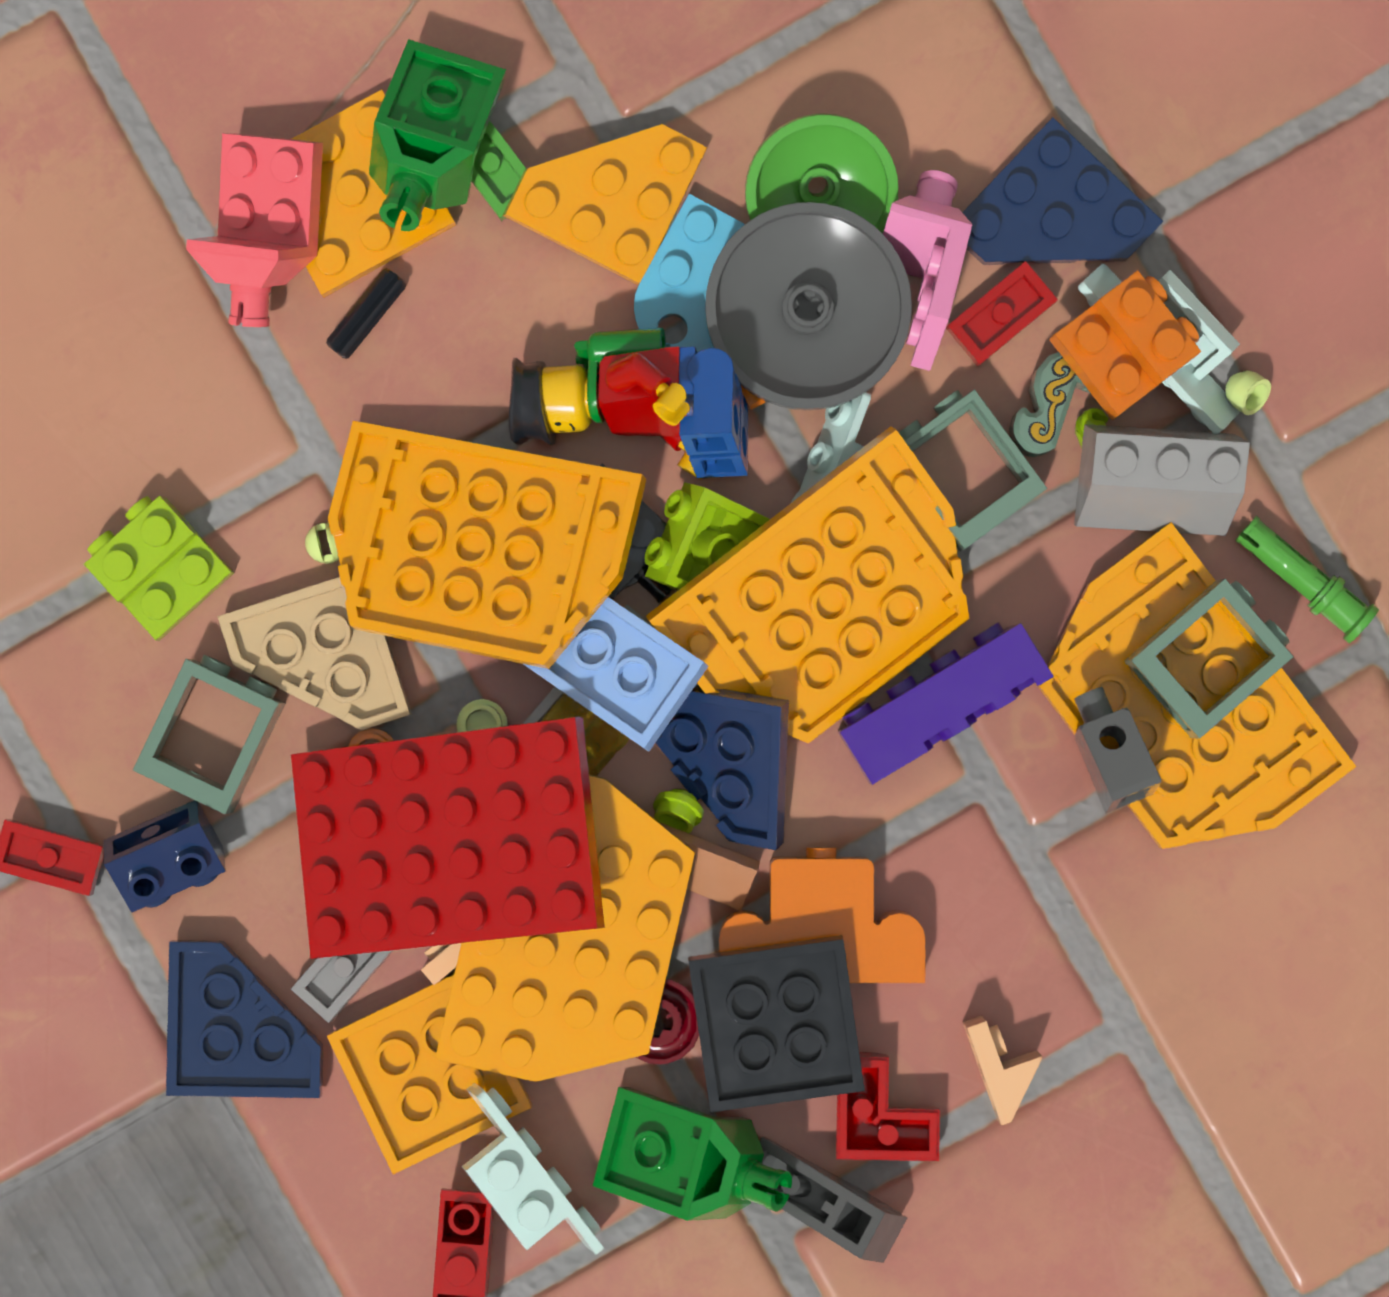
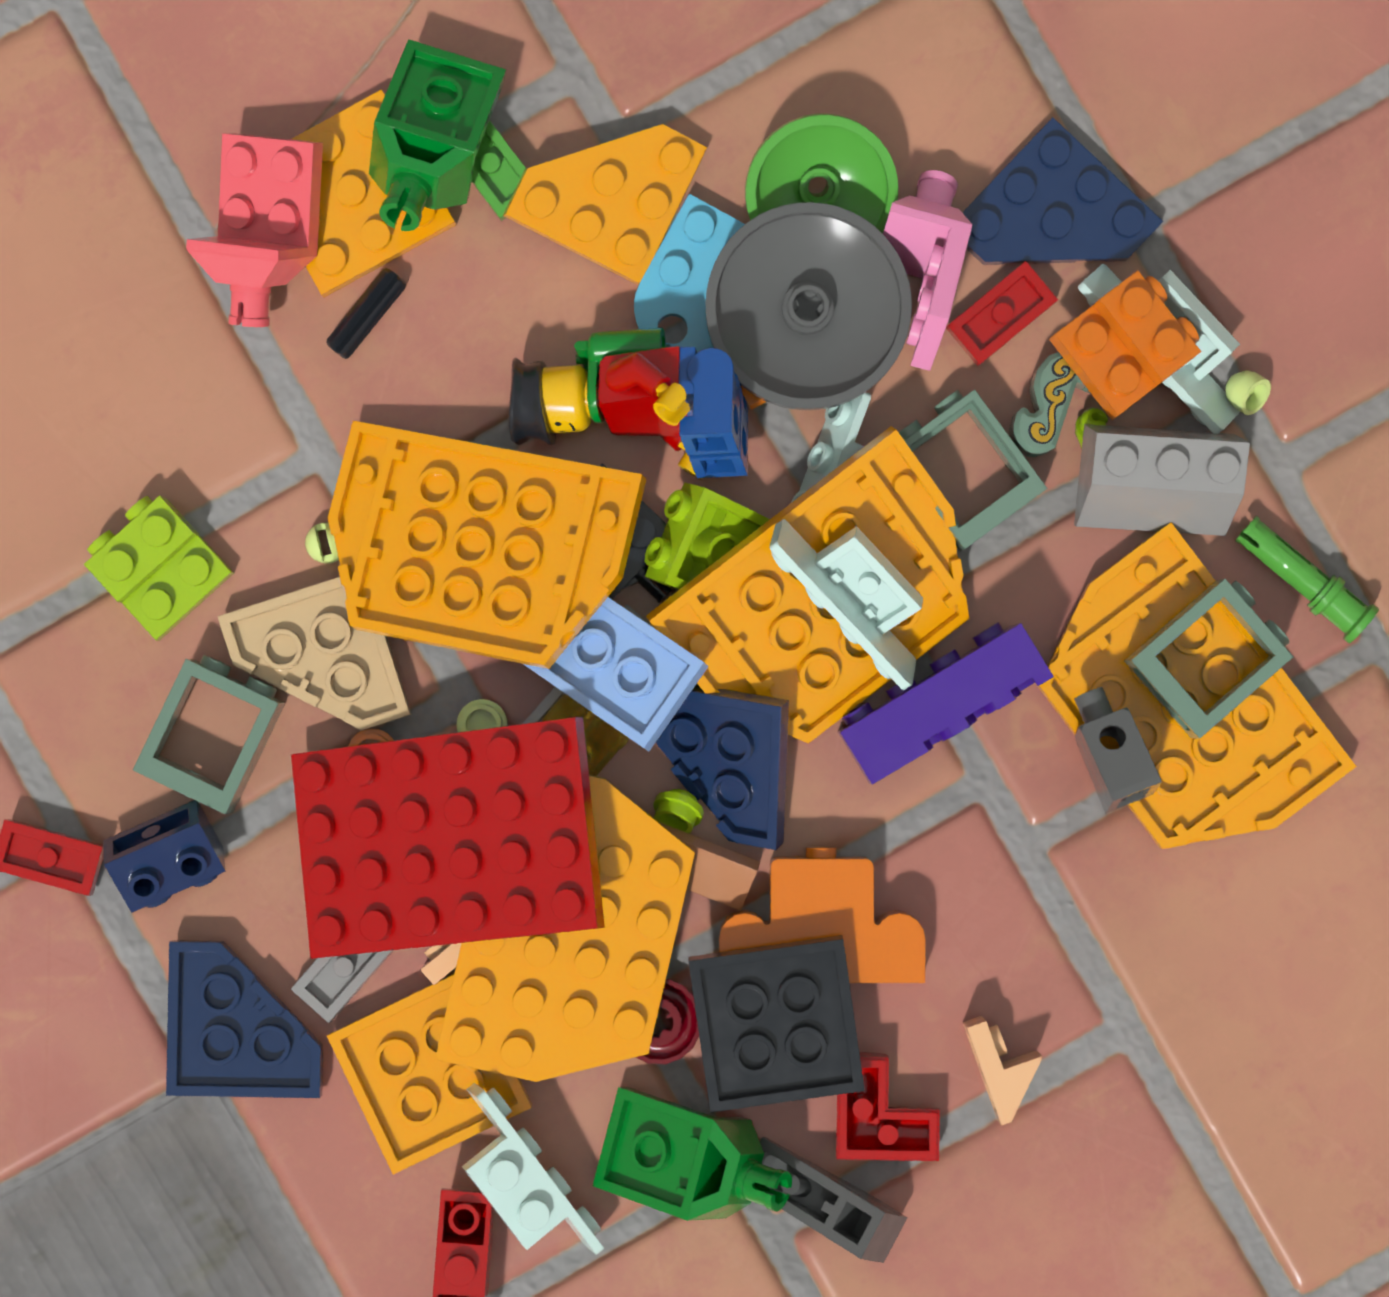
none -> light aqua bracket [770,519,923,690]

